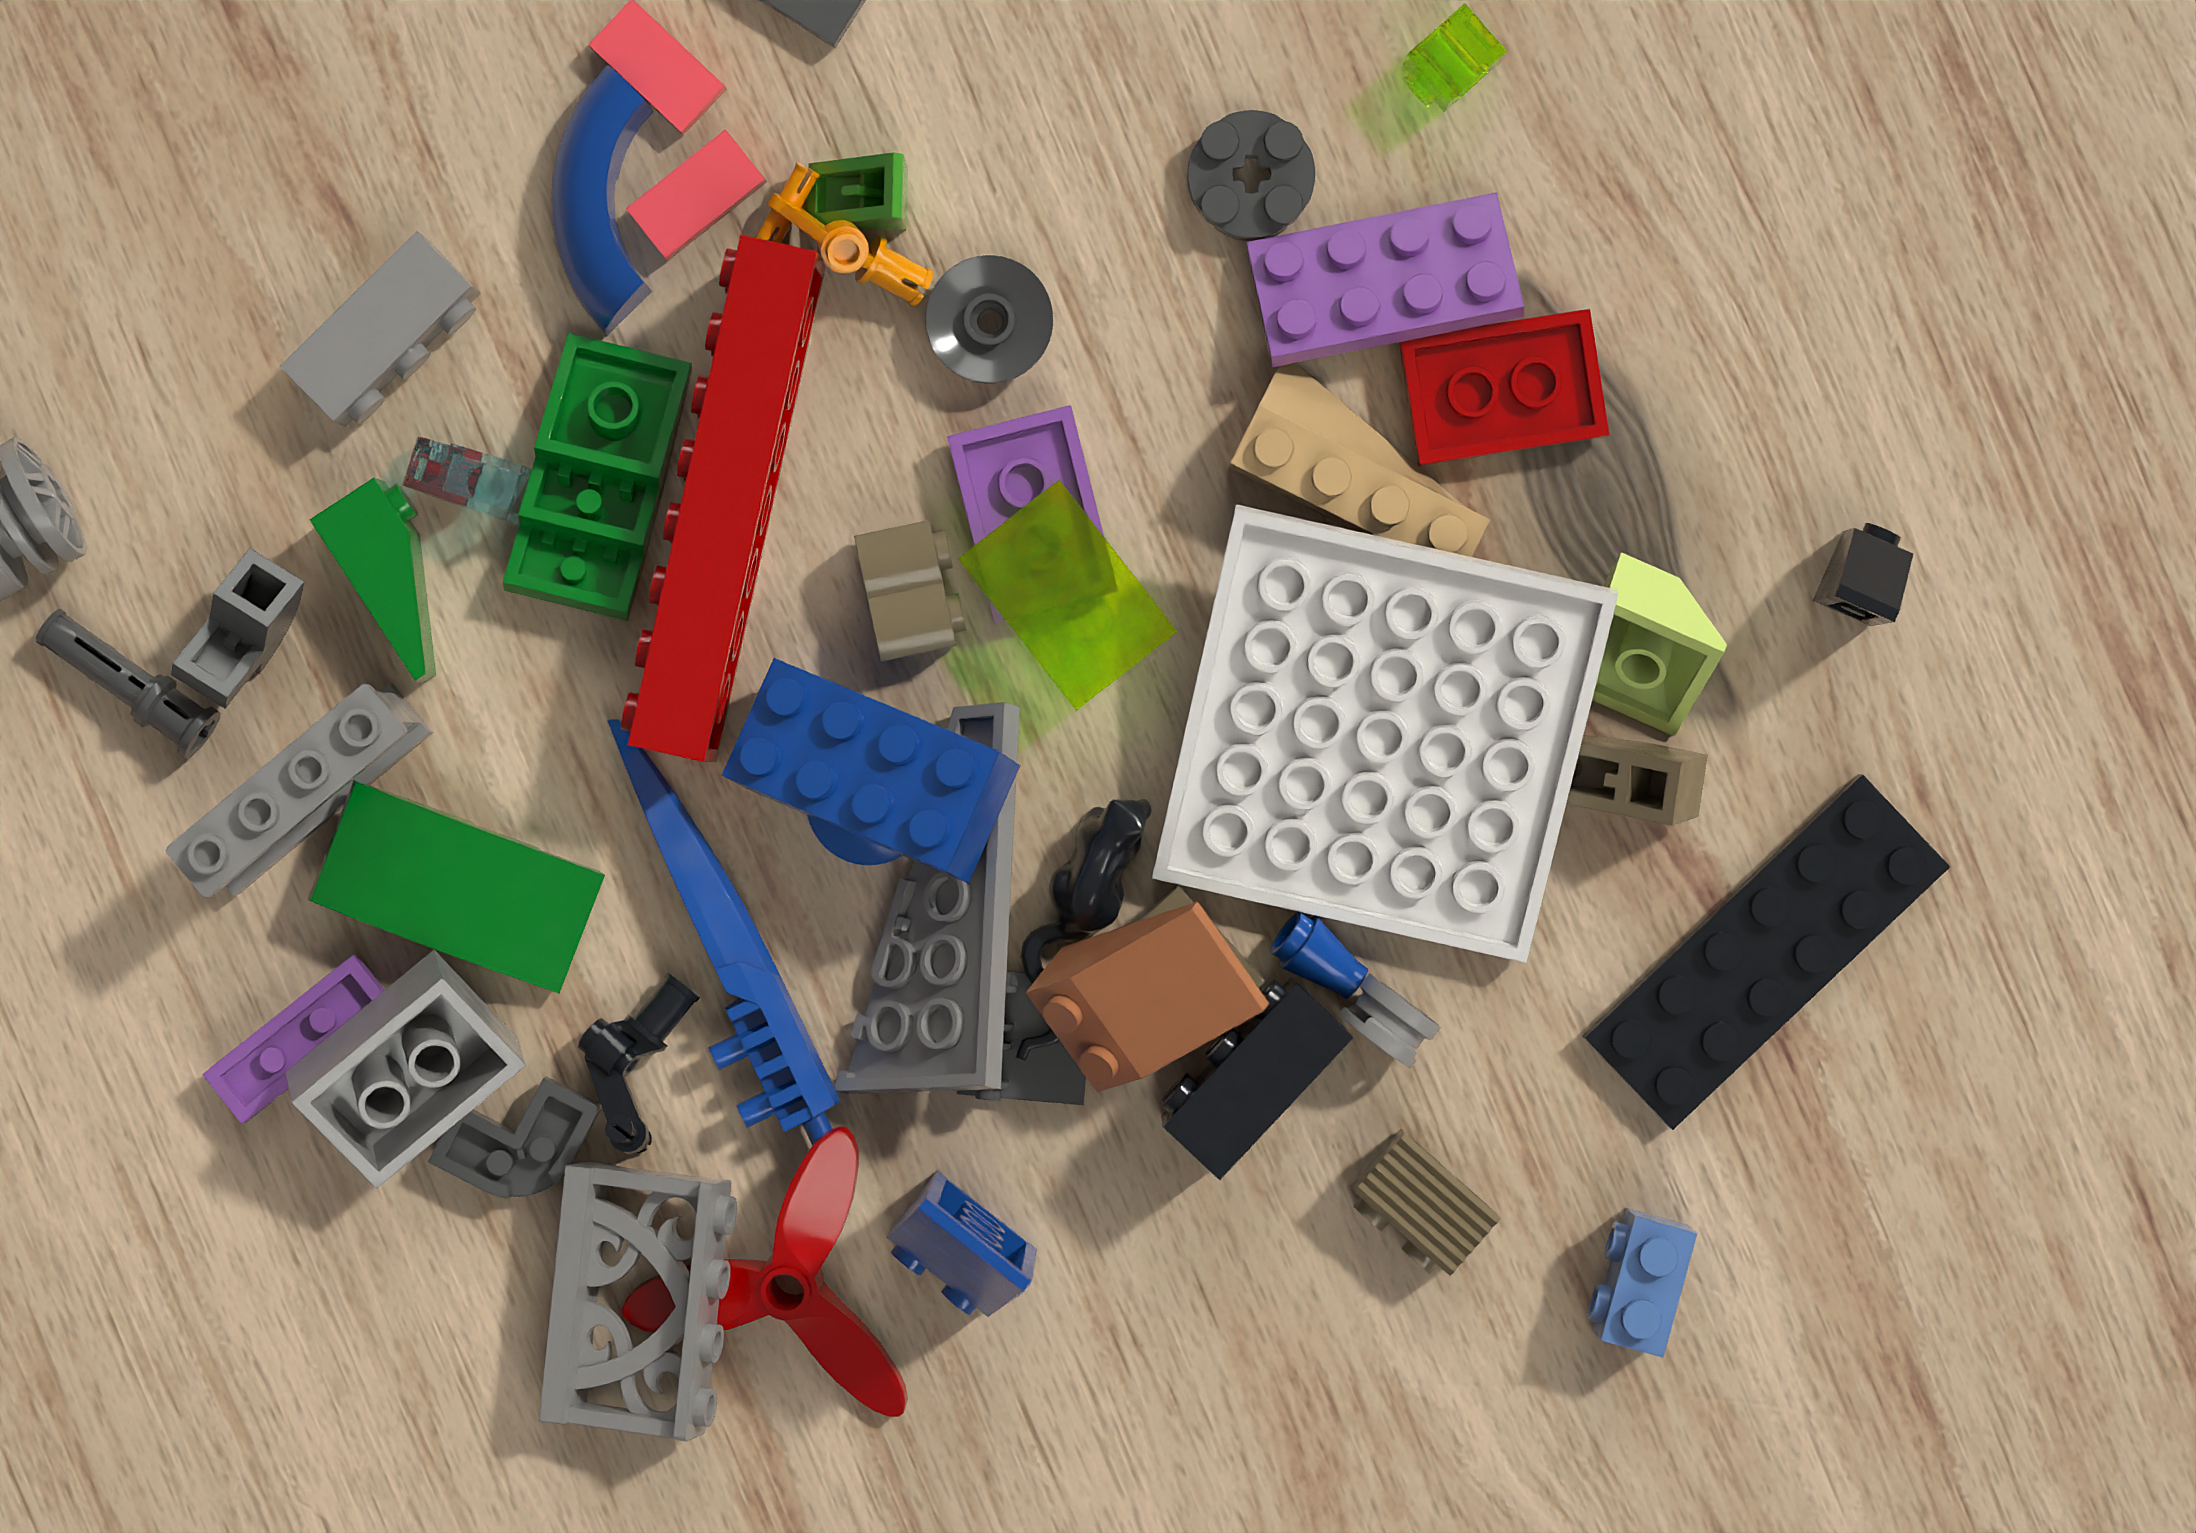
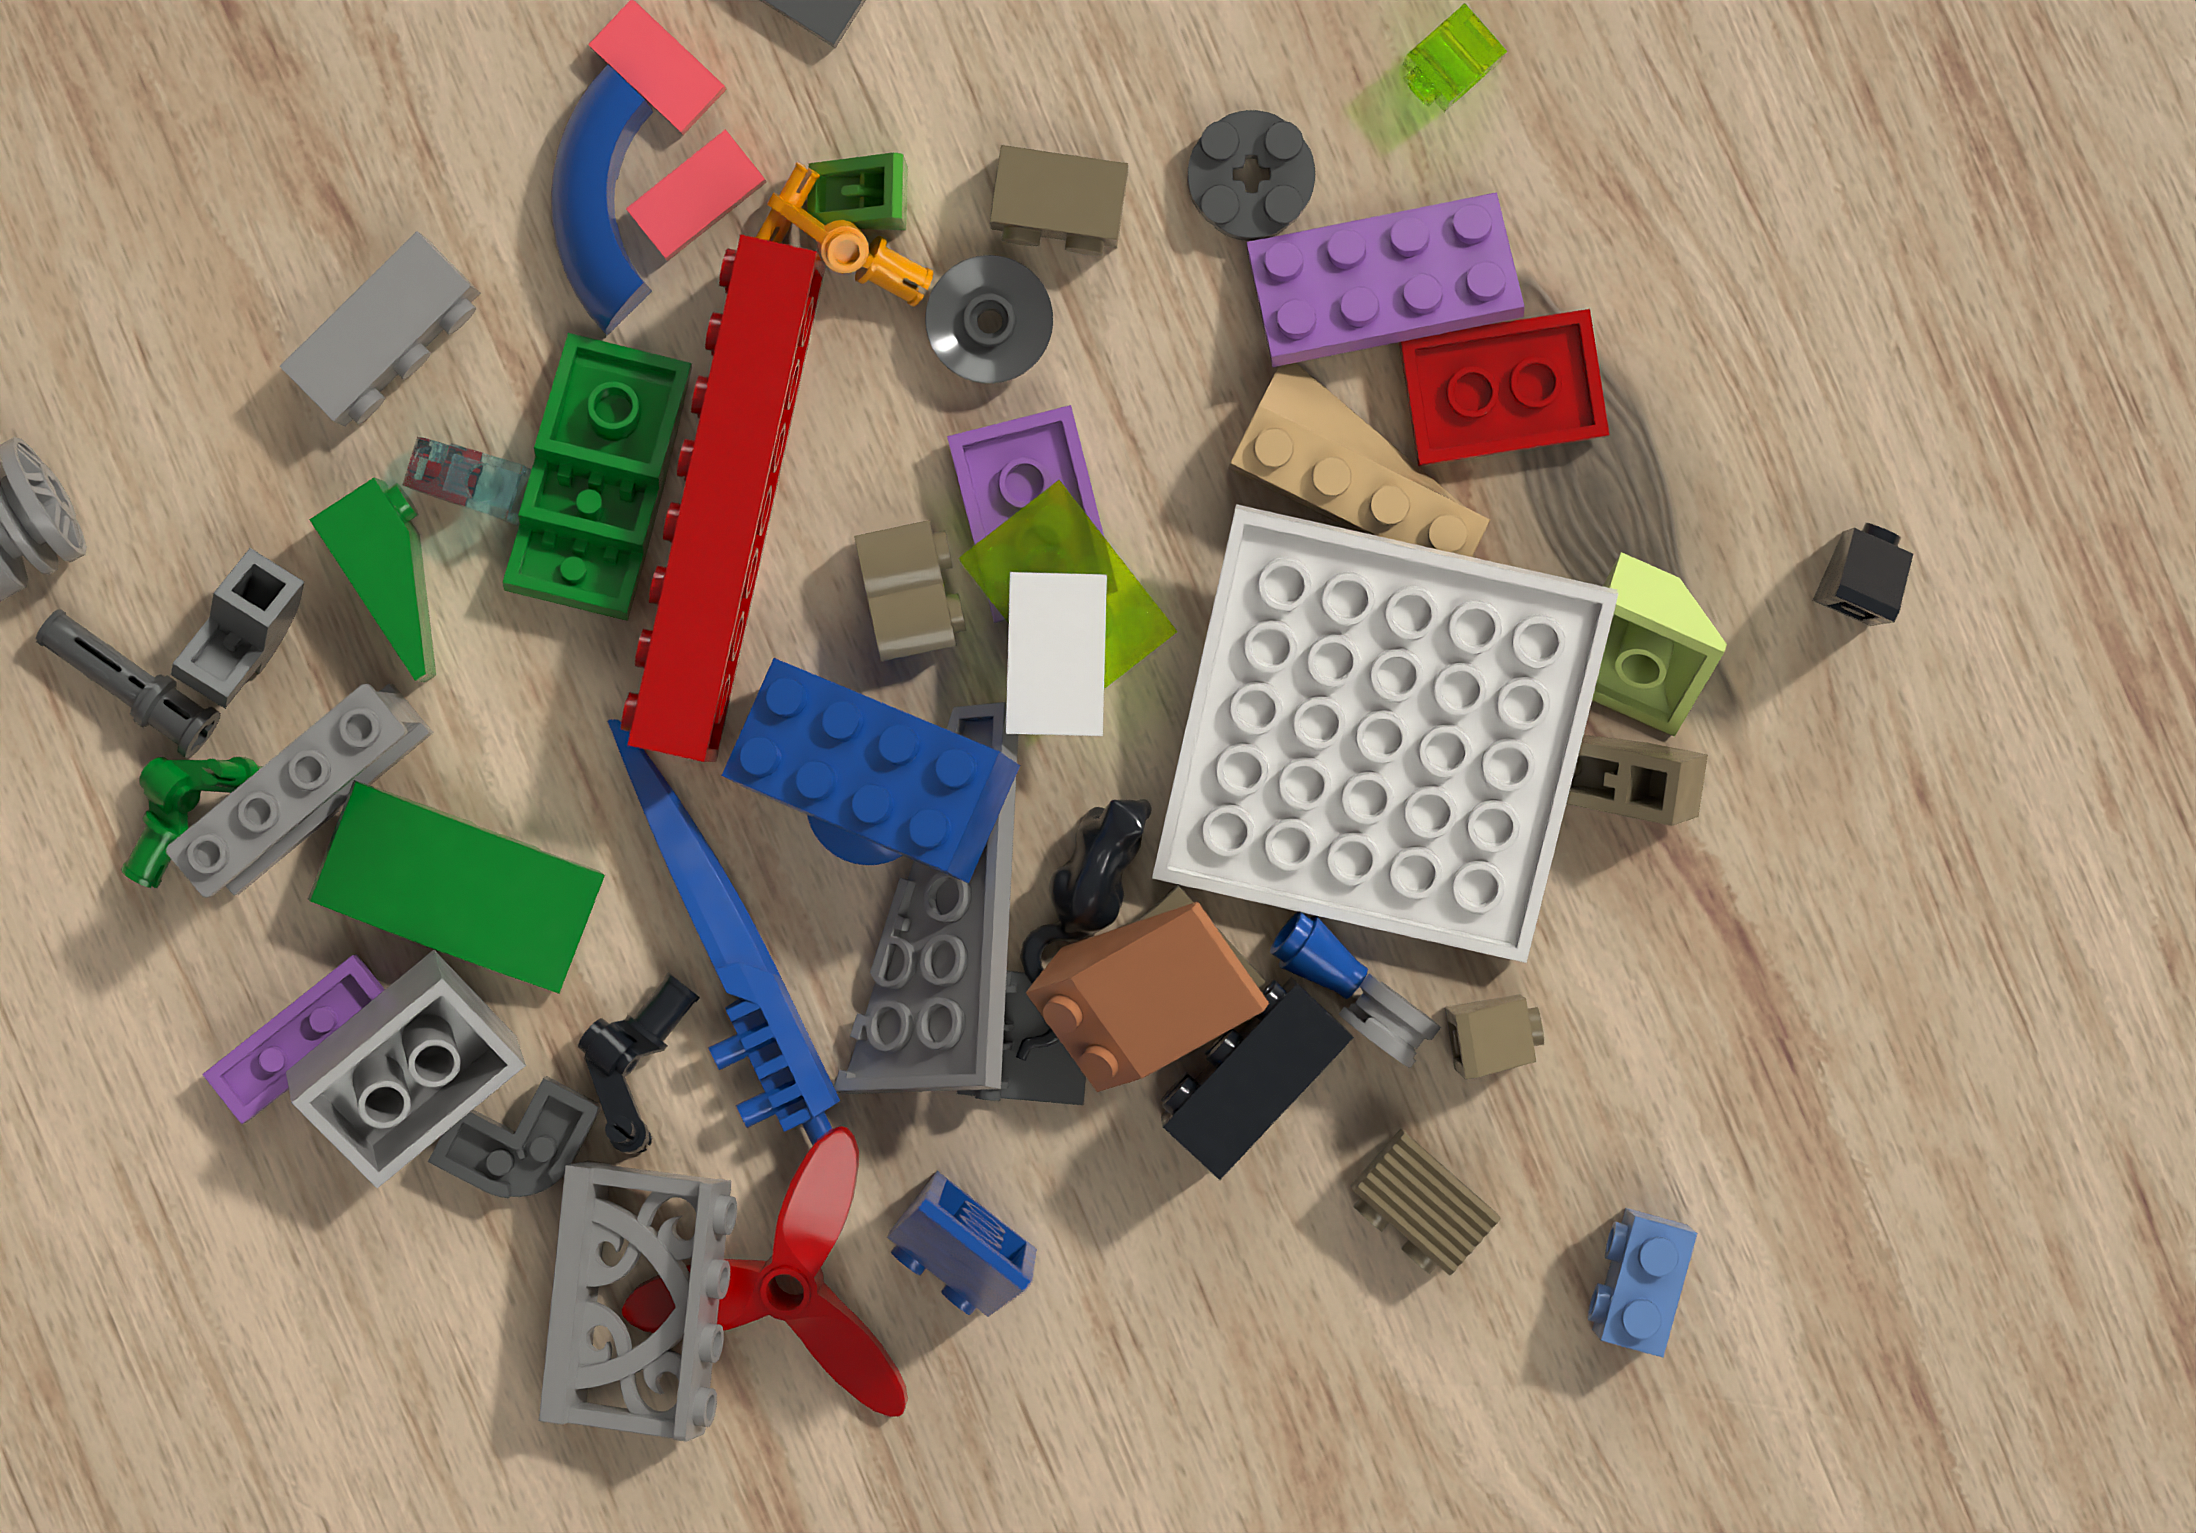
black plate [1582,774,1950,1130] -> none
none -> green pin [121,757,263,888]
none -> dark tan brick [990,145,1128,256]
none -> white sticker [1006,572,1107,736]
none -> dark tan slope [1445,995,1544,1079]

